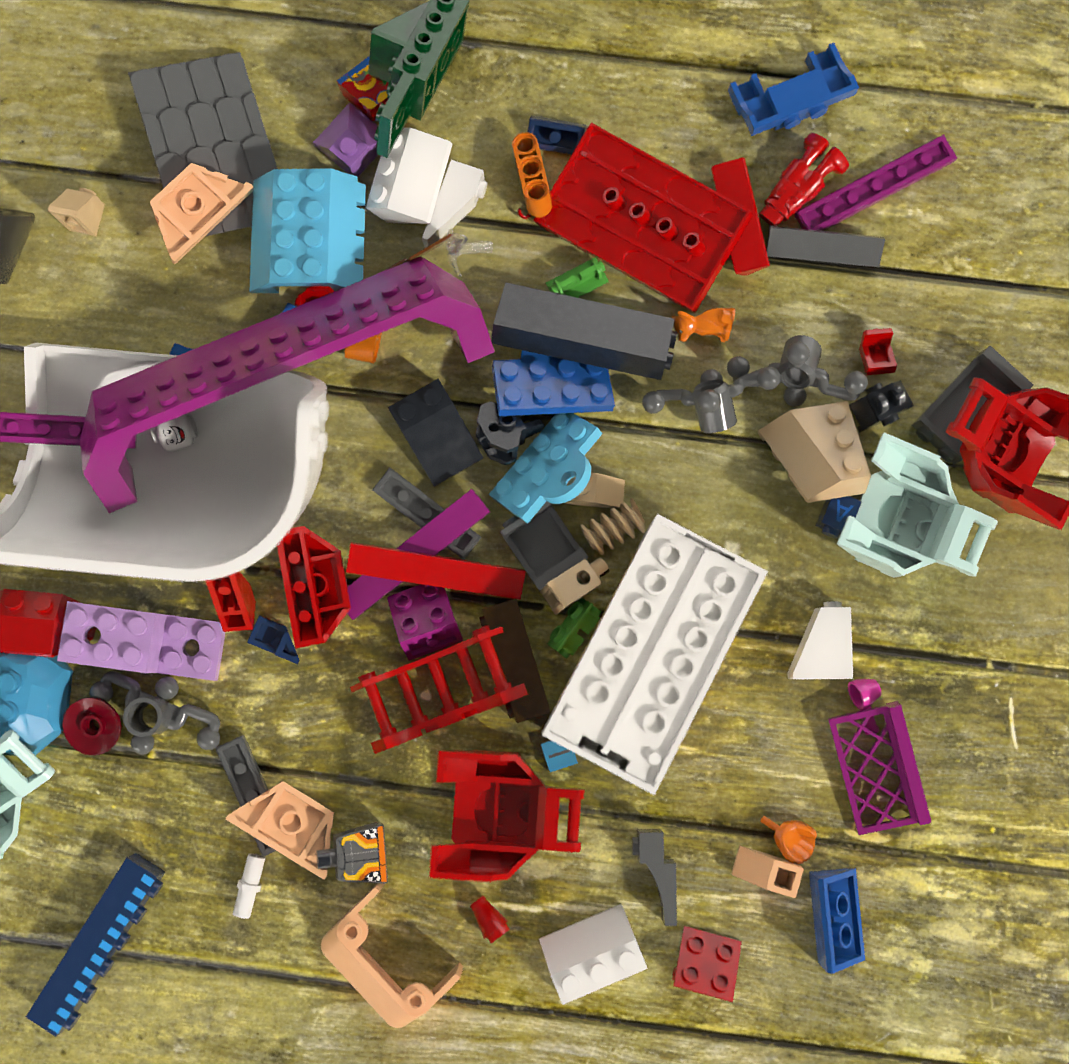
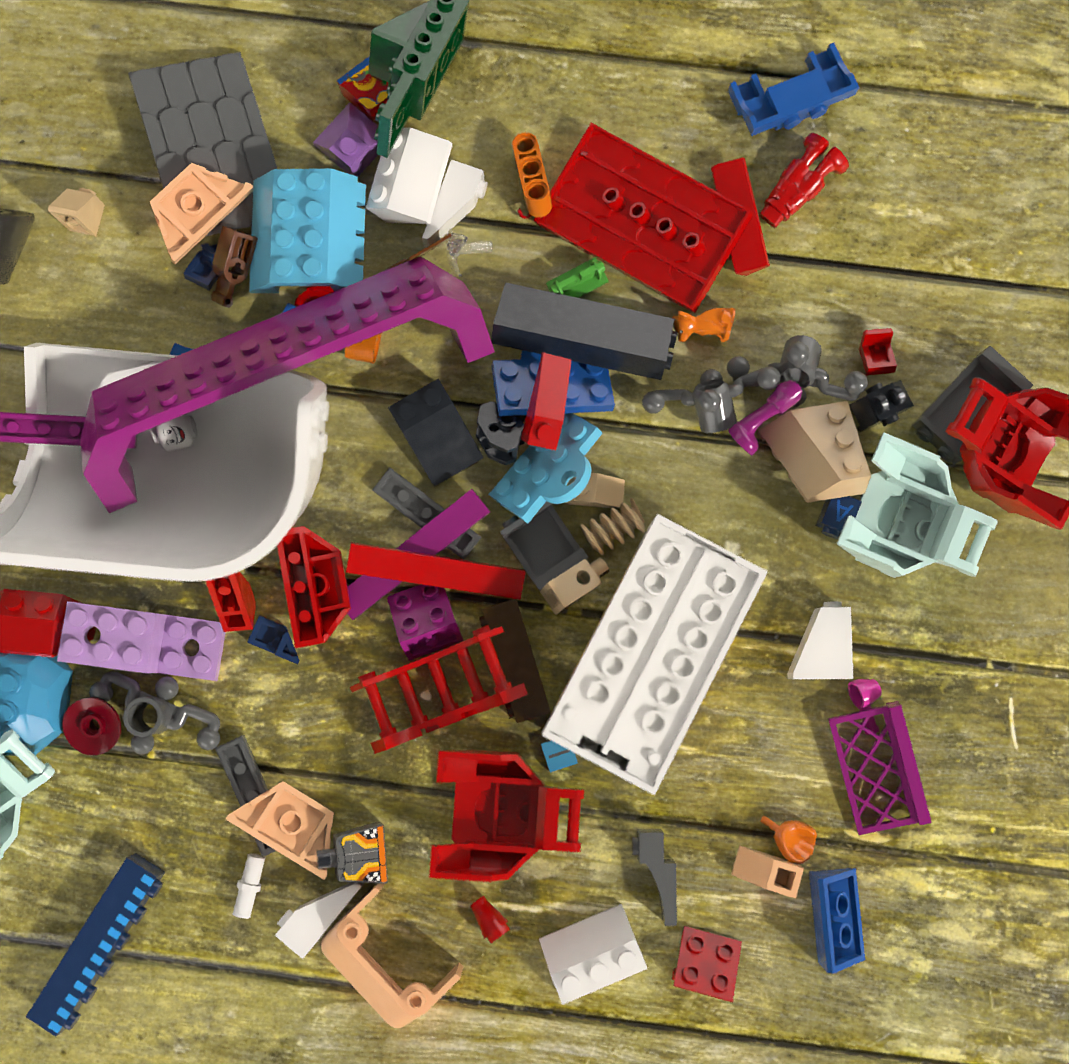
dark blue slope [528,116,586,155] -> none
bright green hinge [547,598,601,659] -> none
dark grey tile [766,226,885,267] -> none
magenta tile [794,134,957,231] -> none
none -> dark blue slope [183,243,219,291]
none -> reddish brown piece [211,226,258,308]
none -> white slope [275,882,364,959]
none -> slope [521,352,572,451]
none -> magenta piece [728,380,802,456]

